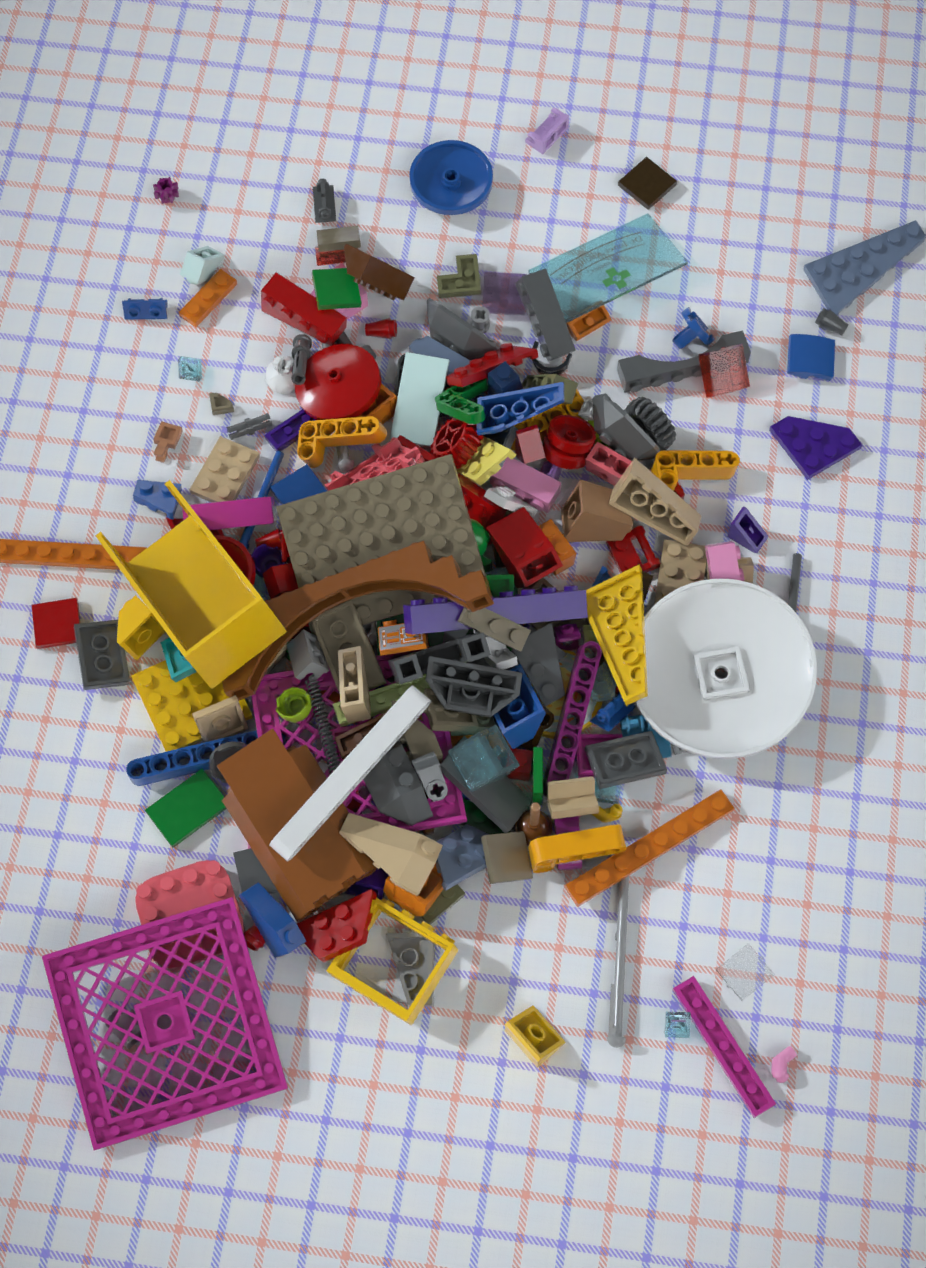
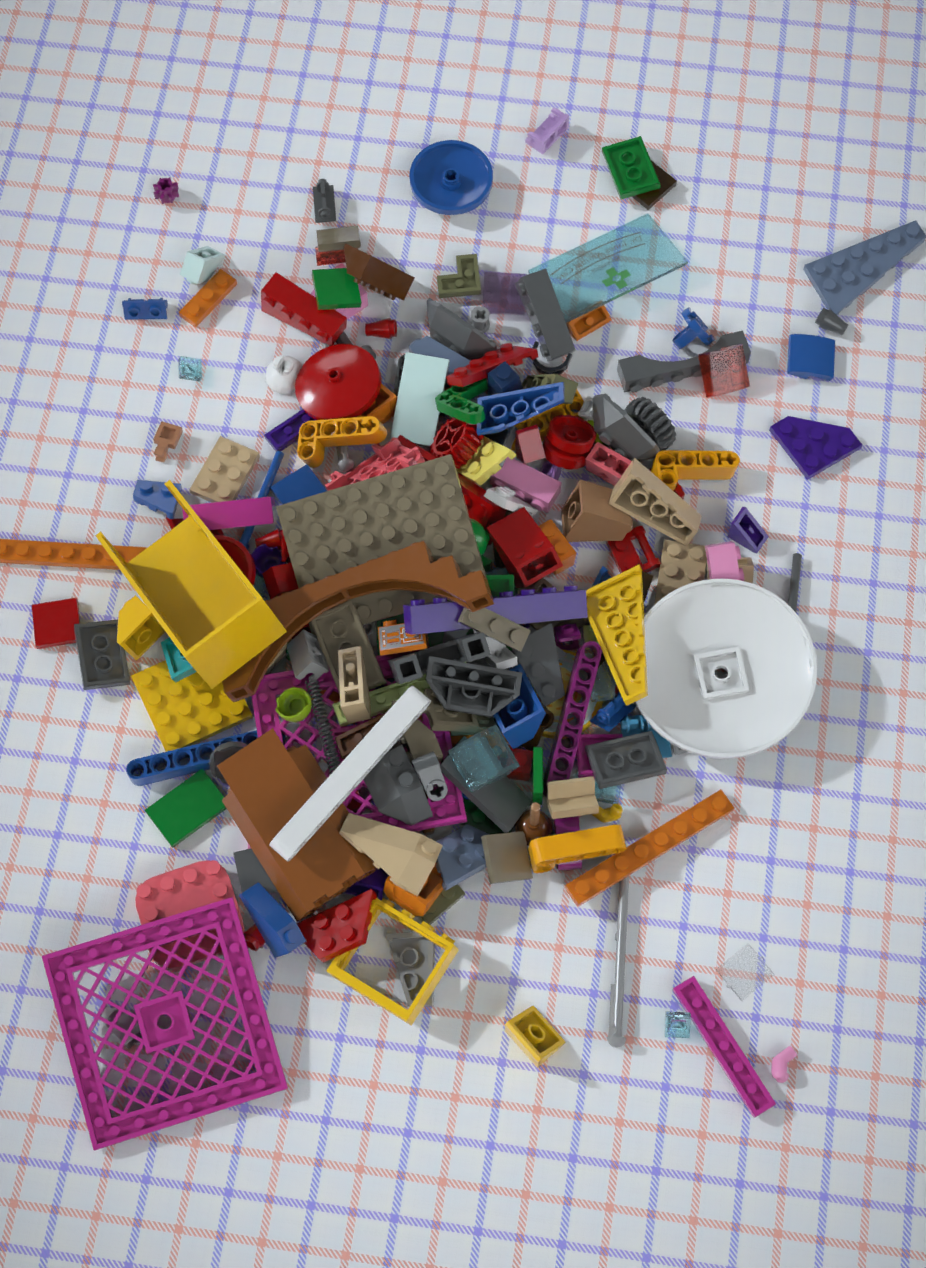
tan tile [192,695,249,742] -> none
dark tan tile [209,393,234,415] -> none
dark grey pin [226,413,273,440] -> none
dark grey pin [291,334,312,385] -> none
none -> green tile [602,136,660,200]

